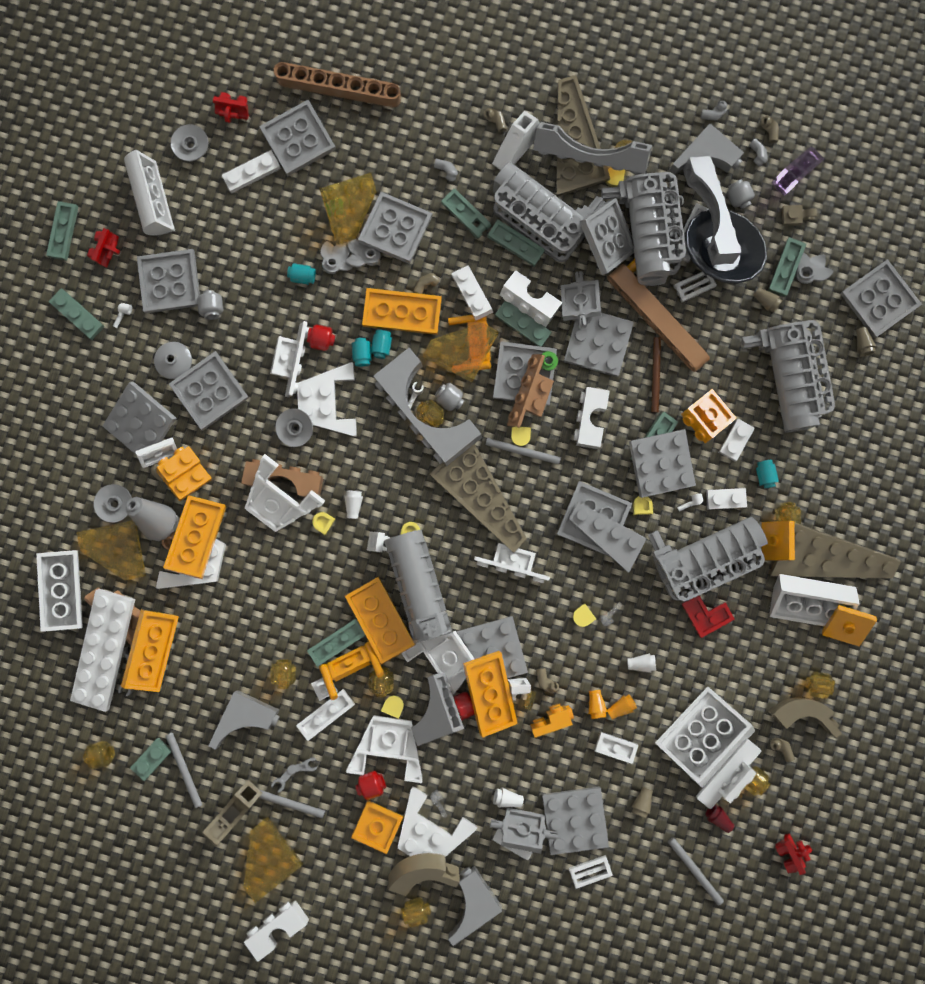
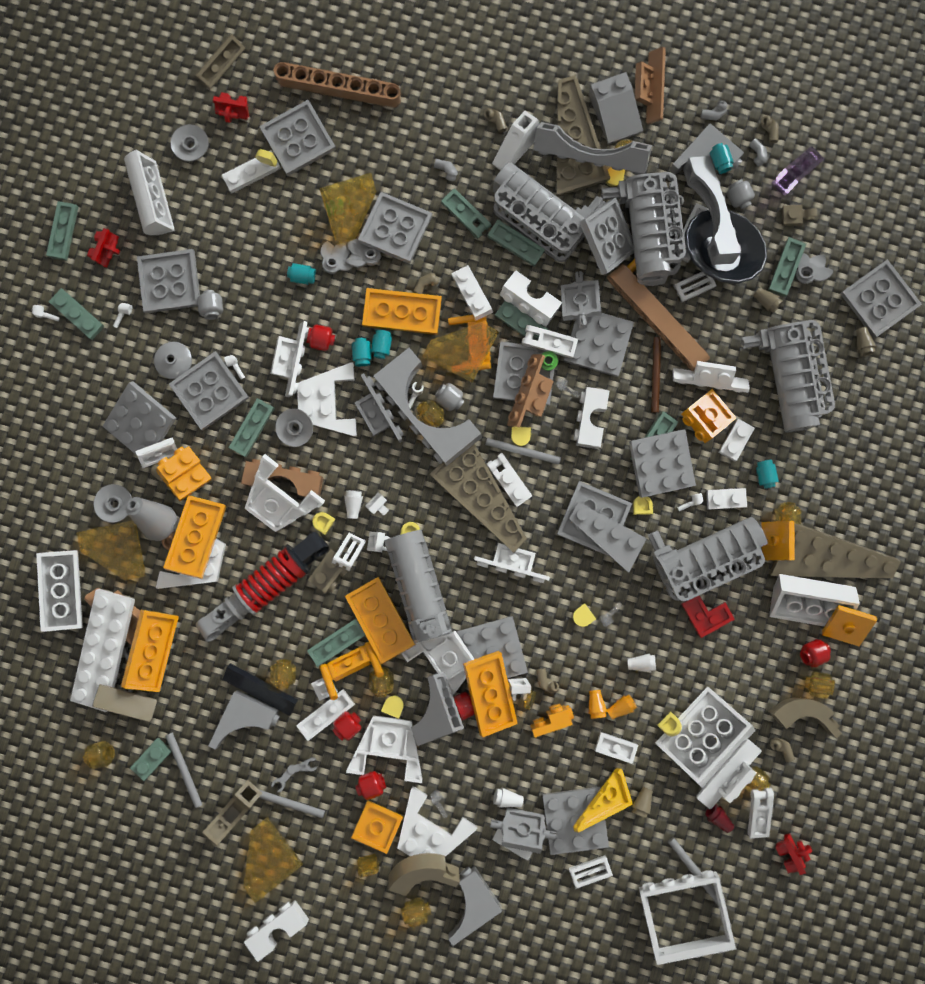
none -> white hand [32,305,60,321]
none -> dark tan slope [92,684,157,722]
none -> dark tan slope [194,34,245,90]
none -> piece [196,531,329,642]
none -> black tile [222,663,298,716]
none -> white hand [224,355,245,380]
none -> sand green plate [229,398,275,458]
none -> light yellow tile [255,149,277,167]
none -> dark tan bracket [308,549,348,594]
none -> white tile [332,533,366,571]
none -> red head [332,711,361,741]
none -> light grey bracket [355,373,404,443]
none -> clear yellow slope [357,854,379,878]
none -> white tile [366,492,389,515]
none -> white plate [486,453,532,507]
none -> white plate [521,325,578,359]
none -> clear hand [557,378,581,398]
none -> yellow wing [573,768,633,832]
none -> light grey slope [588,72,643,145]
none -> medium nougat bracket [635,47,666,124]
none -> white window [639,870,736,965]
none -> light yellow tile [657,712,682,736]
none -> white bracket [673,361,750,393]
none -> teal brick [710,143,734,174]
none -> white plate [748,788,774,839]
none -> red head [800,639,831,668]

